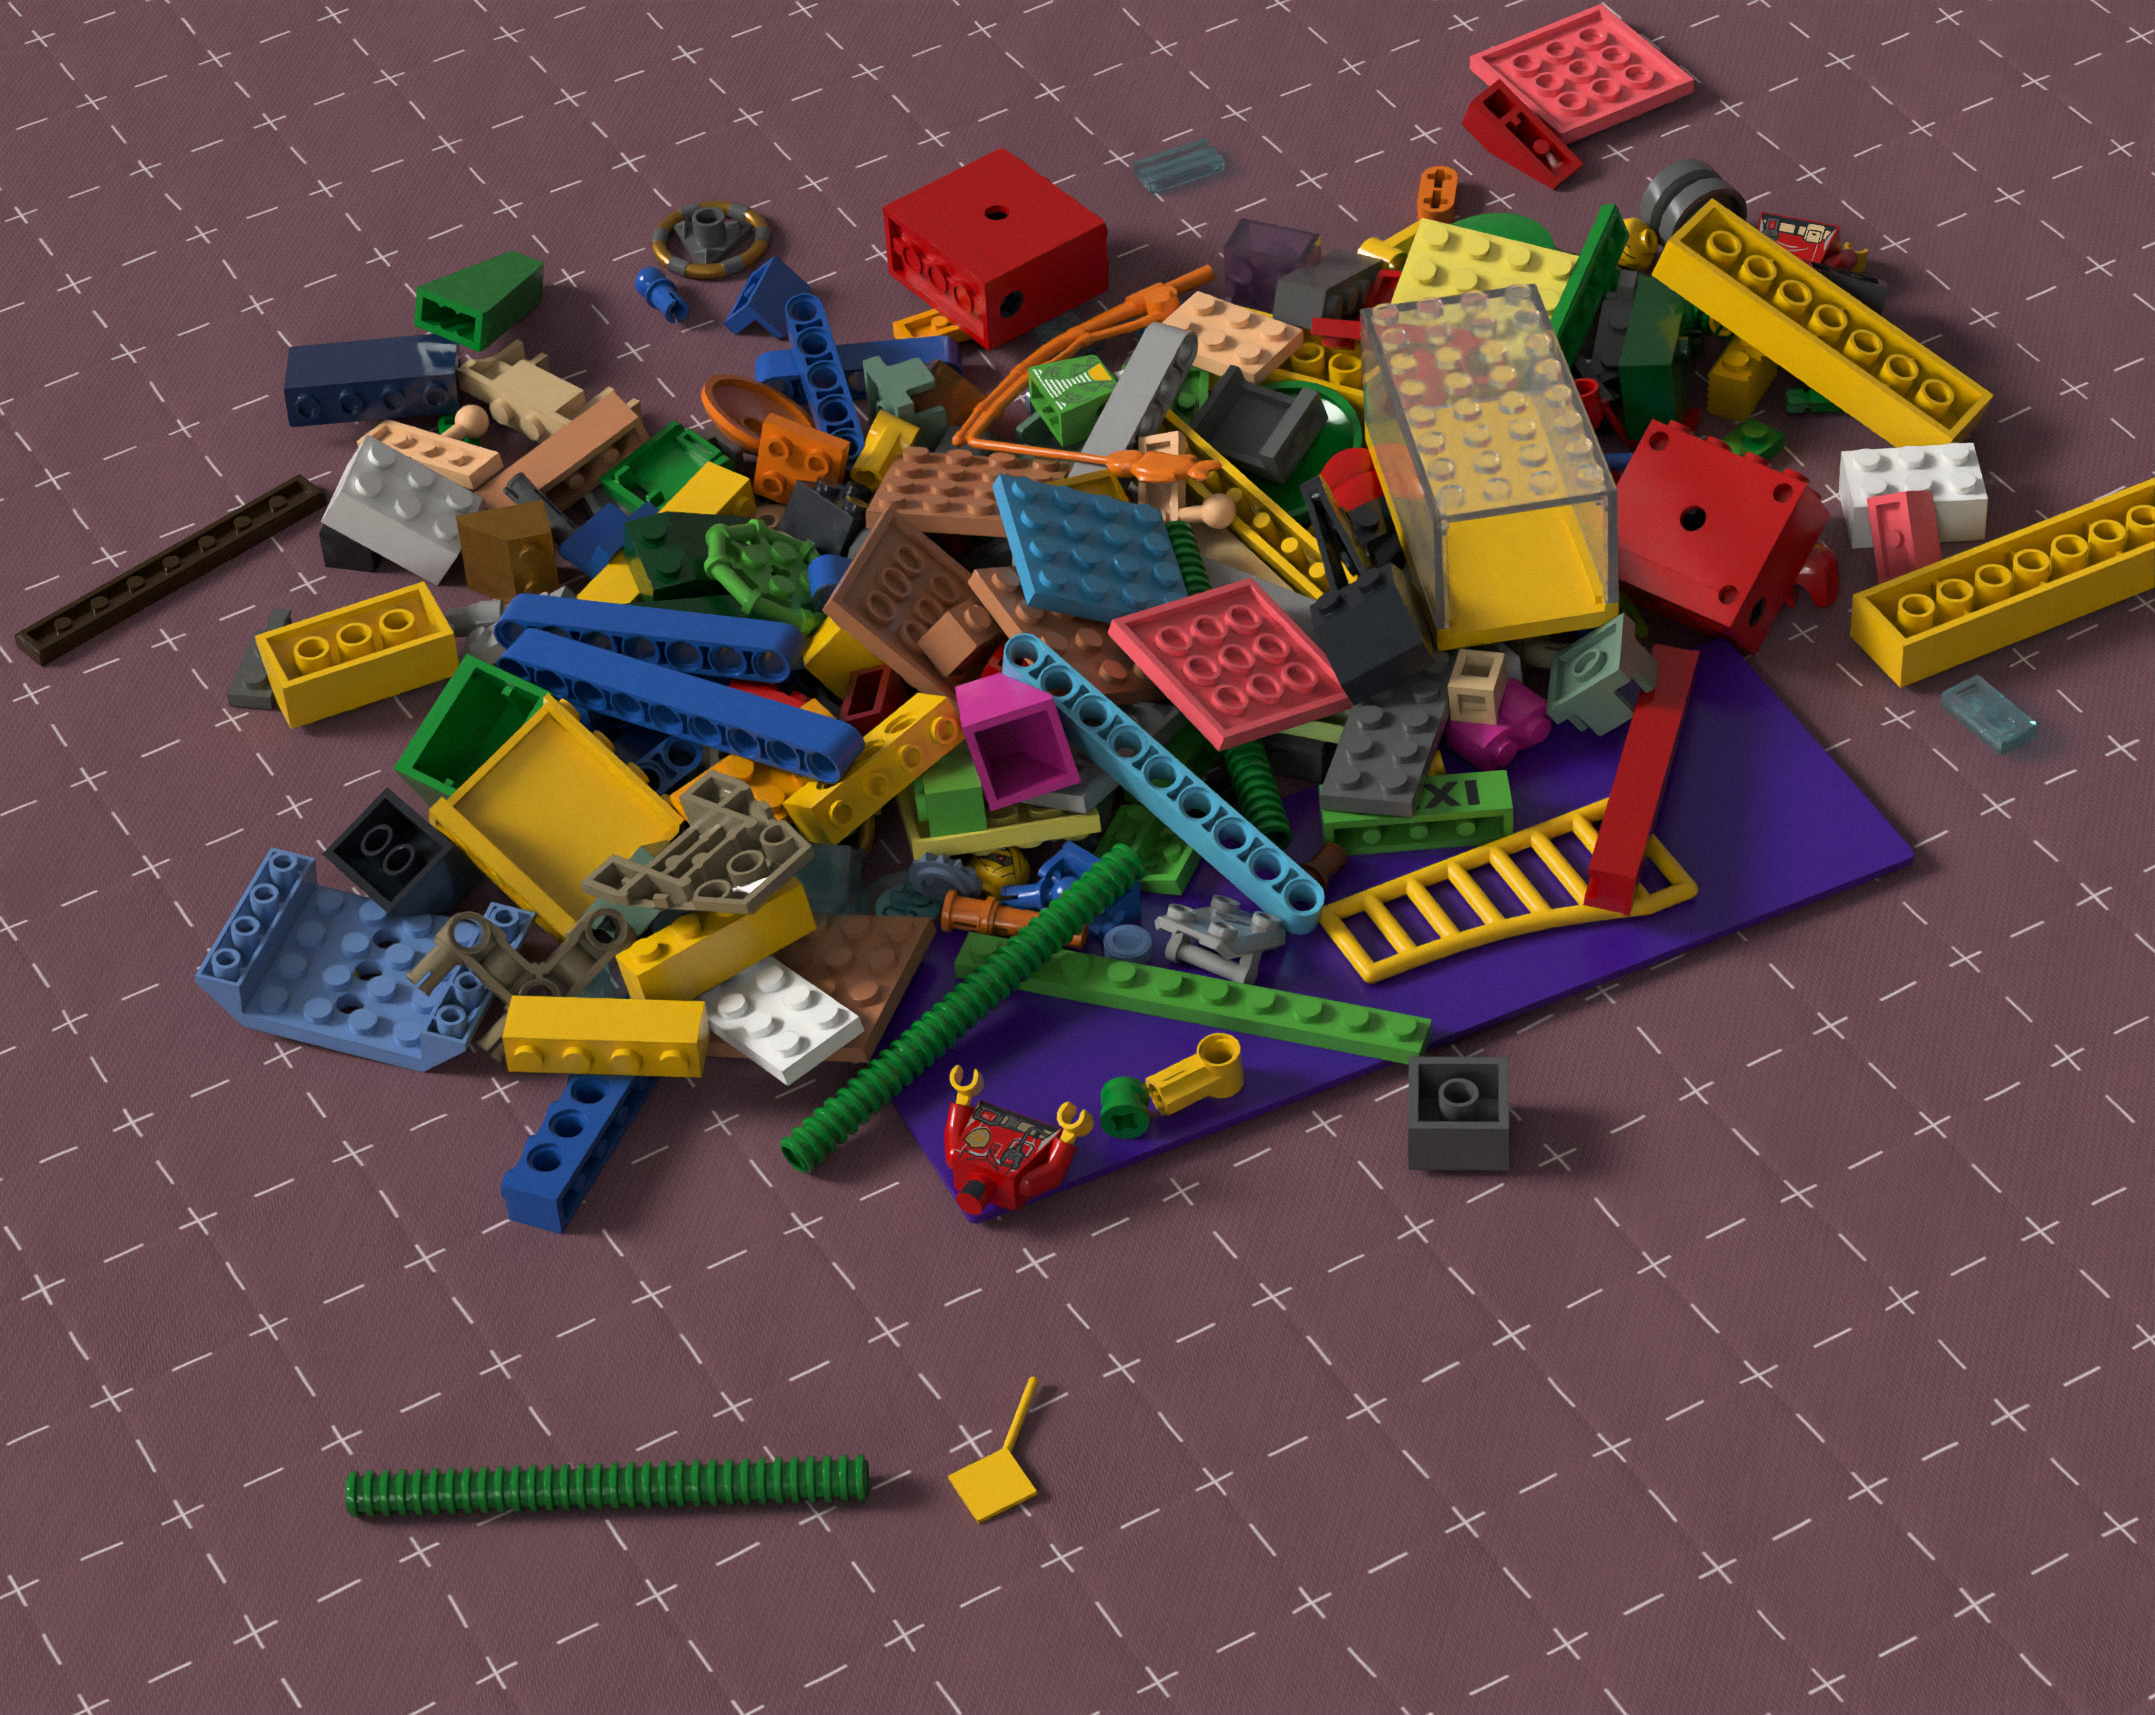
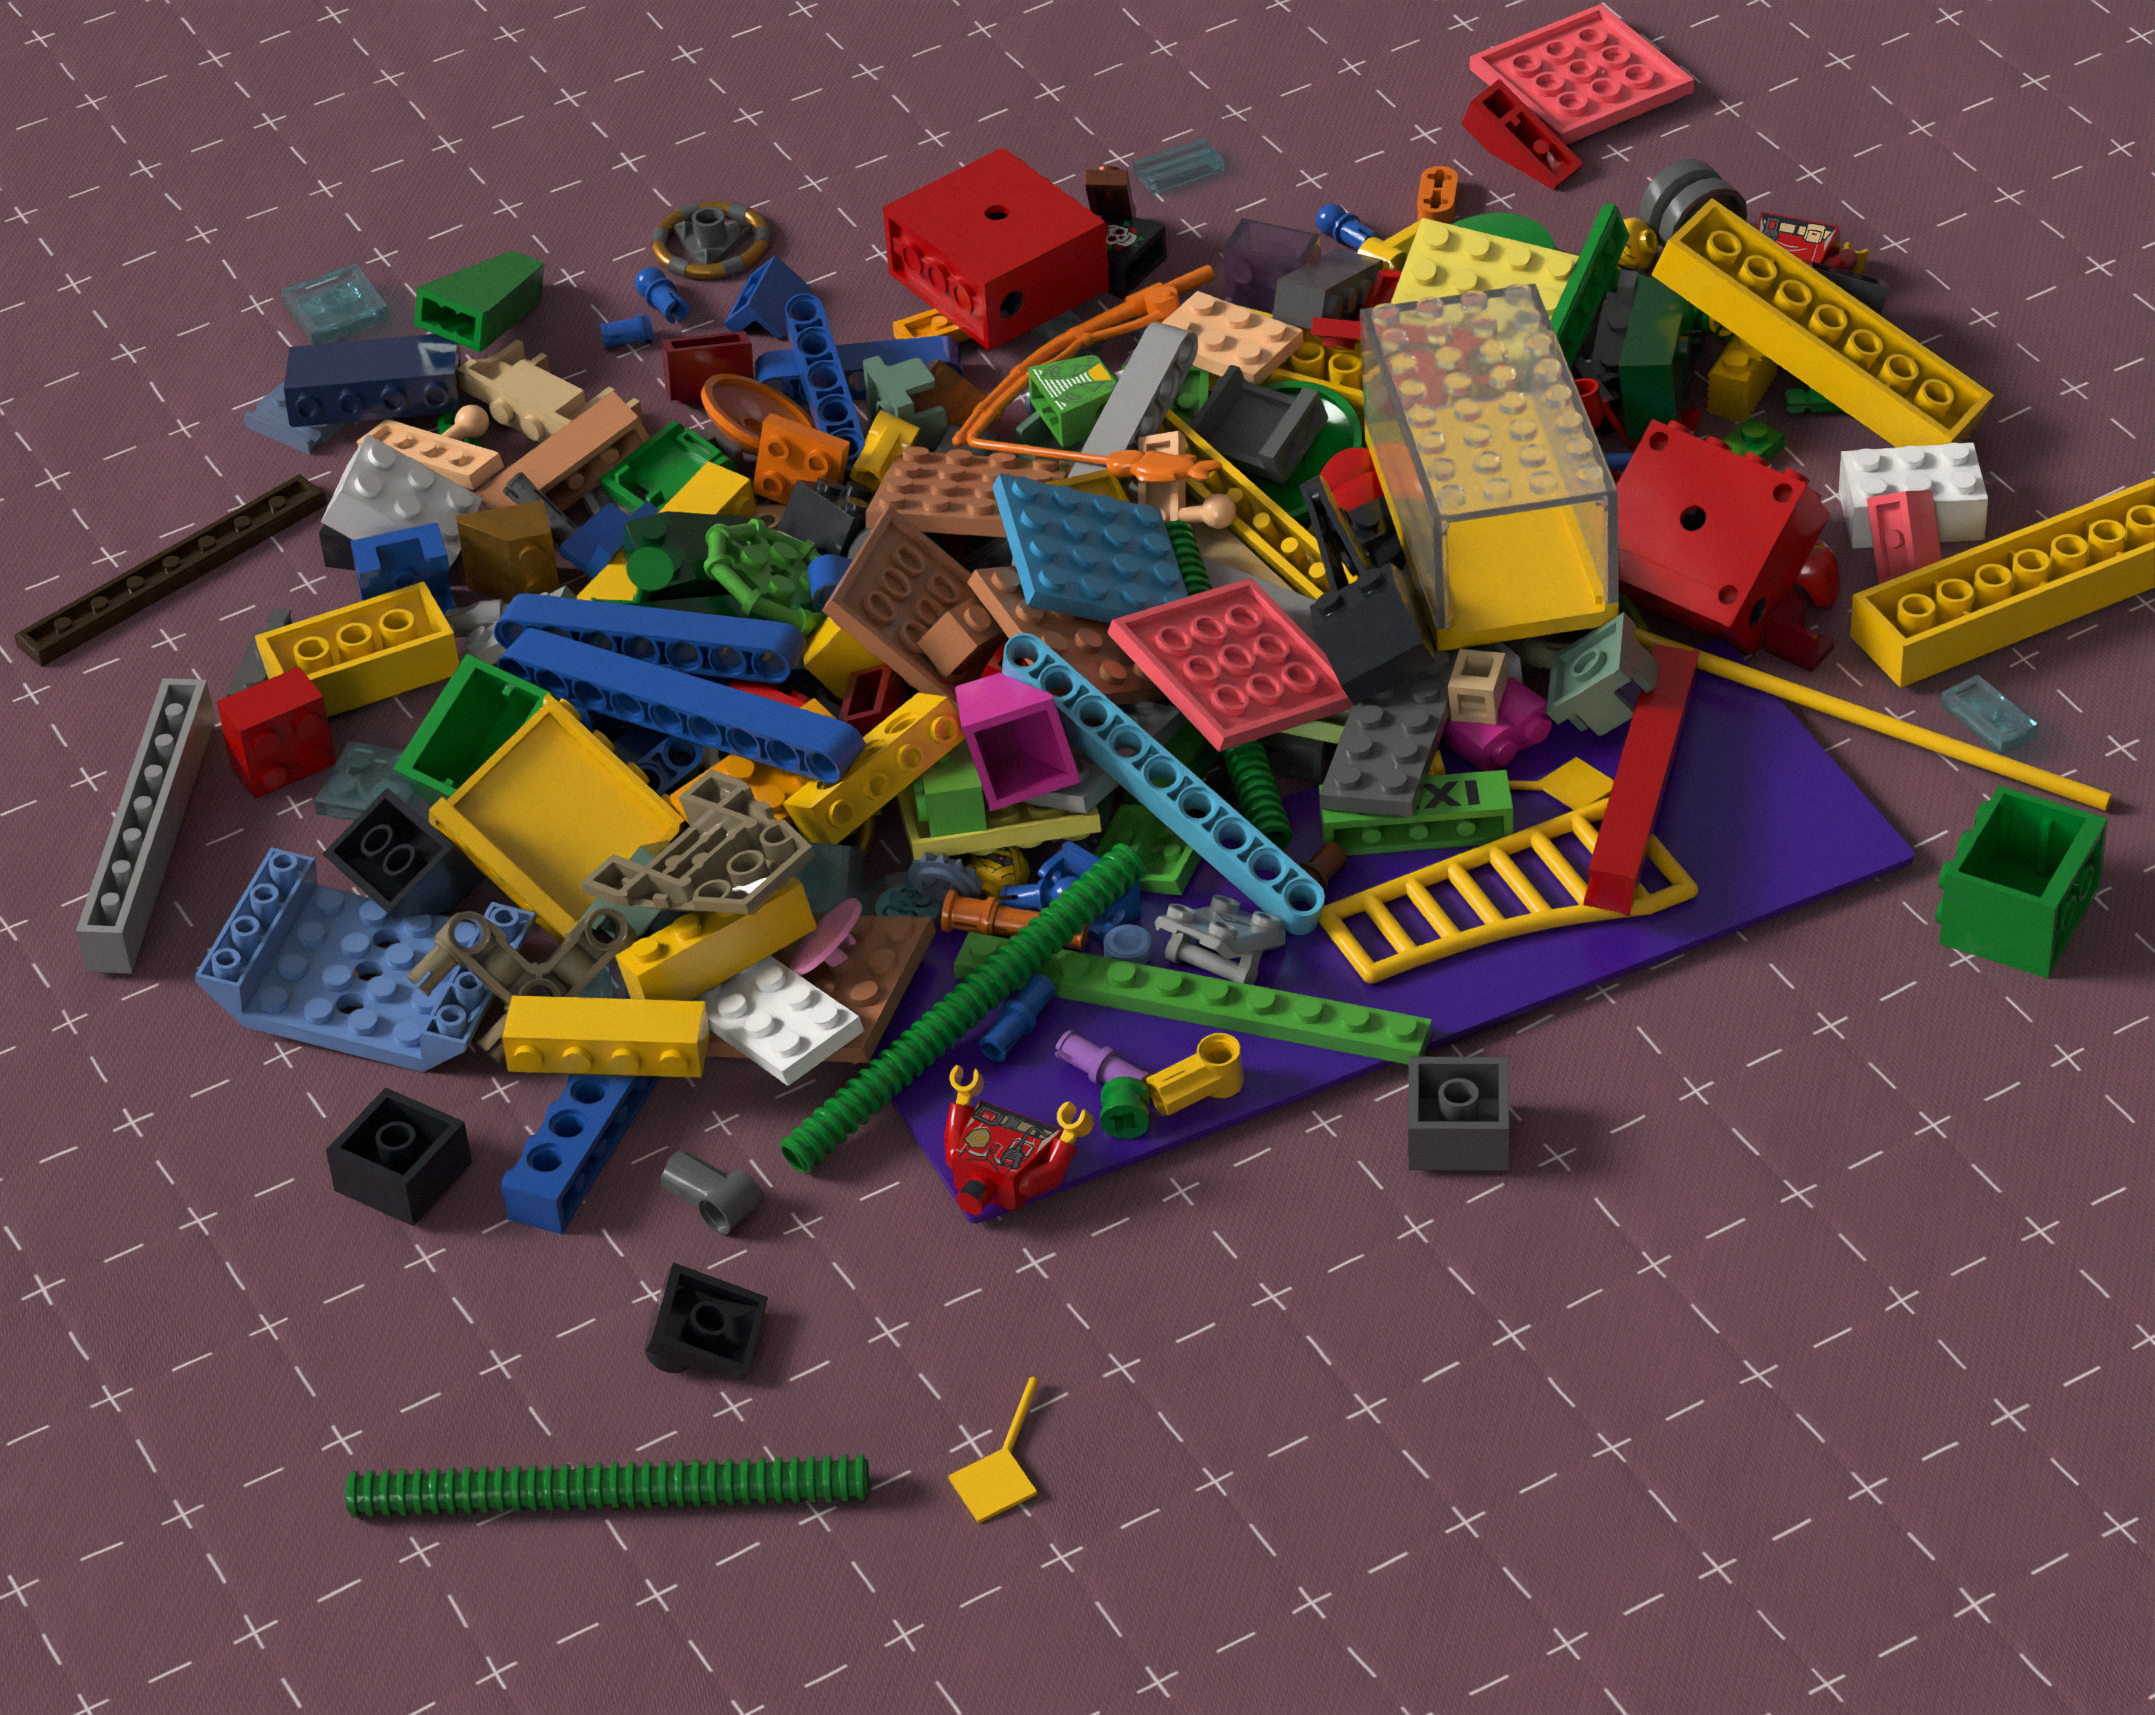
none -> light grey brick [76,678,215,974]
none -> red brick [217,667,336,799]
none -> sand blue plate [243,382,349,455]
none -> clear light blue plate [280,263,390,345]
none -> clear light blue plate [314,741,420,821]
none -> black brick [326,1087,472,1226]
none -> blue panel [350,522,456,617]
none -> green piece [591,547,674,604]
none -> blue pin [600,312,654,350]
none -> black slope [644,1262,768,1380]
none -> dark grey piece [660,1150,764,1235]
none -> dark red piece [661,331,754,404]
none -> bright pink piece [790,898,862,976]
none -> blue pin [979,974,1057,1062]
none -> medium lavender pin [1055,1030,1151,1085]
none -> copper plate [1085,166,1136,217]
none -> black torso [1099,211,1167,299]
none -> blue pin [1316,203,1382,251]
none -> yellow piece [1508,757,1614,810]
none -> yellow piece [1591,627,2113,812]
none -> dark red panel [1765,593,1834,672]
none -> green container [1935,785,2108,979]

